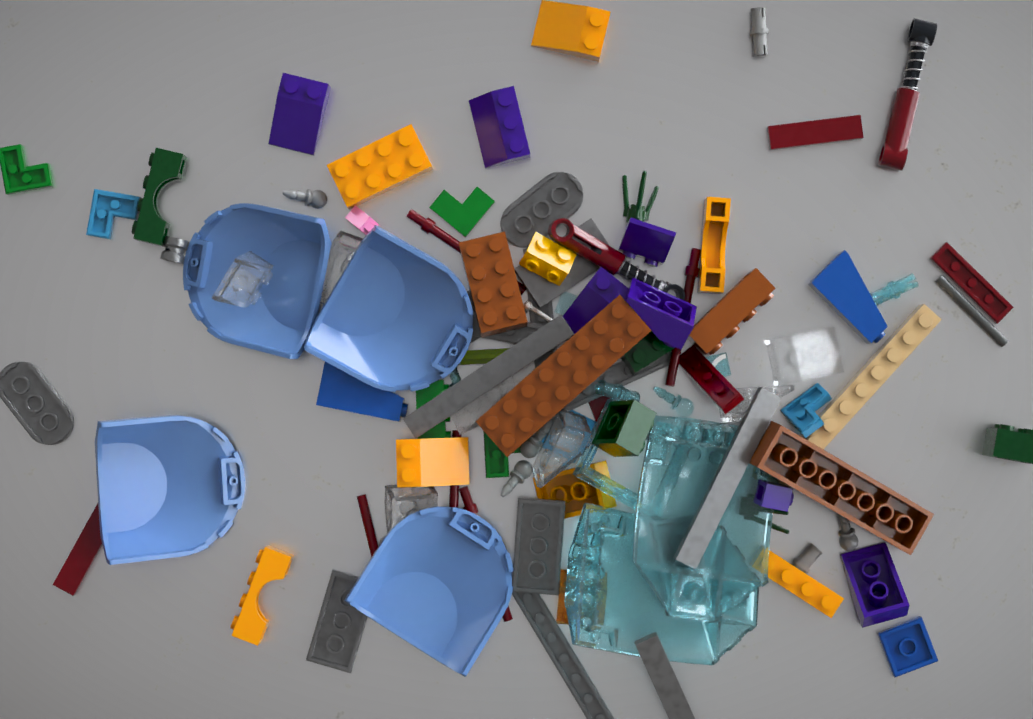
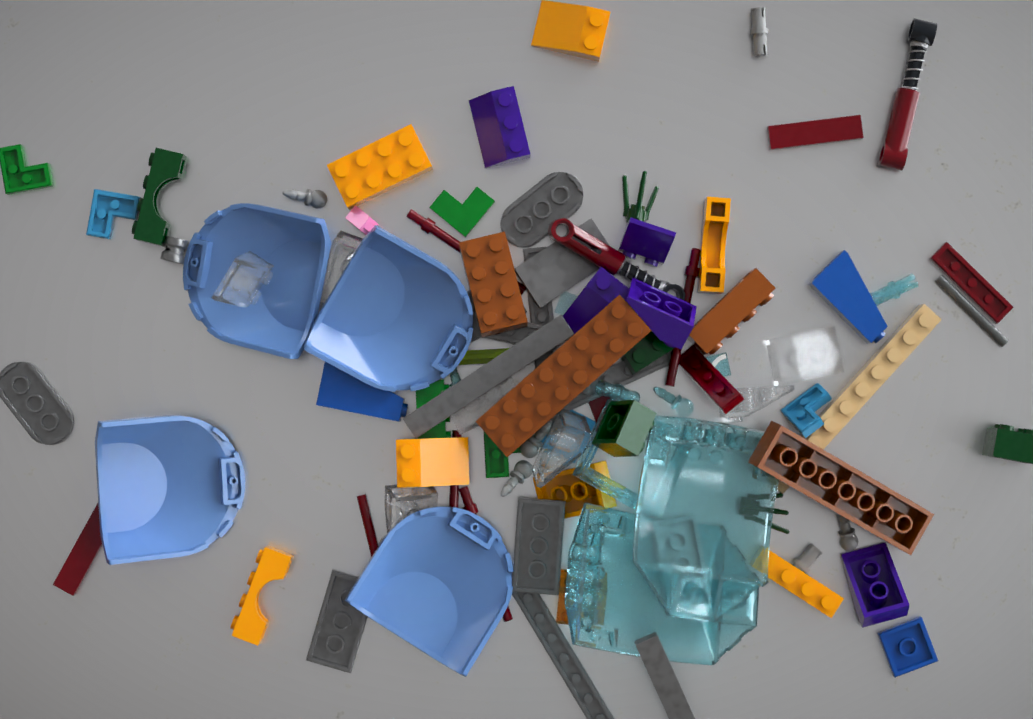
dark purple slope [268,73,331,156] -> none
yellow bracket [519,232,577,286] -> none
white hinge [524,301,553,322] -> none
flat silver tile [673,387,781,569] -> none
dark purple brick [753,479,794,512] -> none

